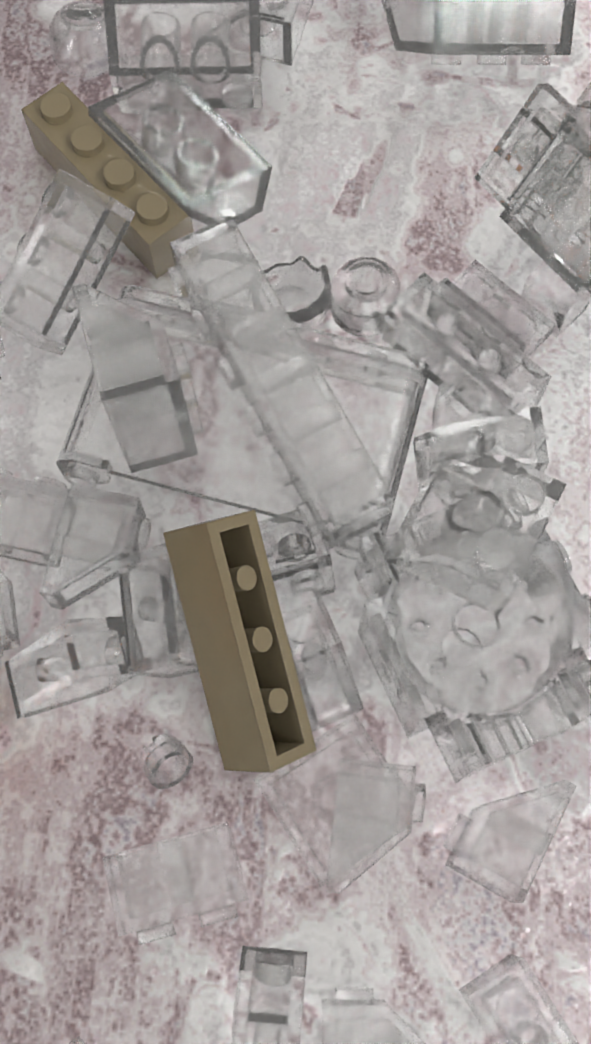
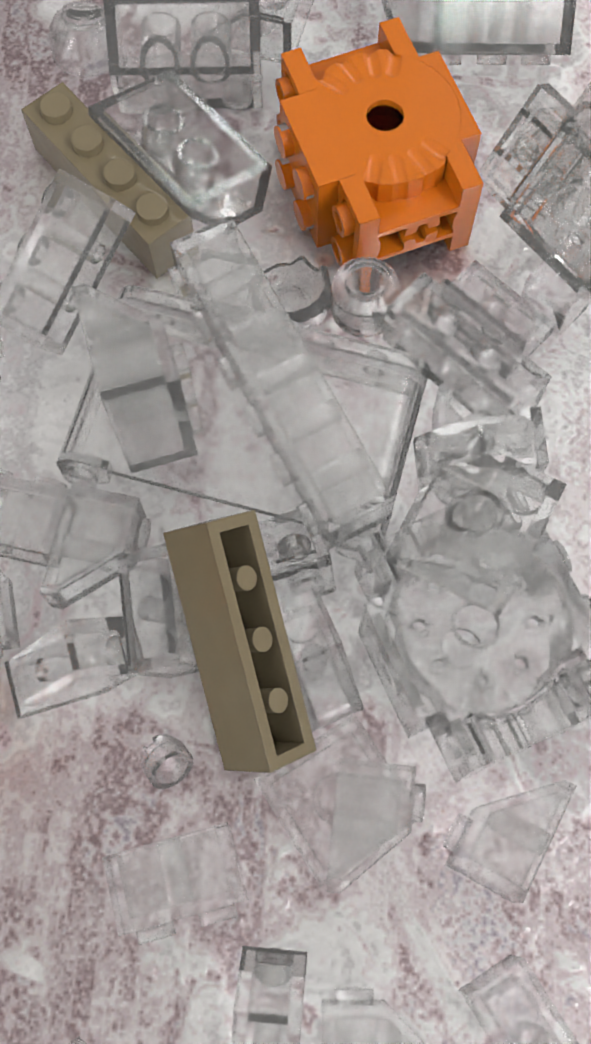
none -> orange piece [274,17,484,283]

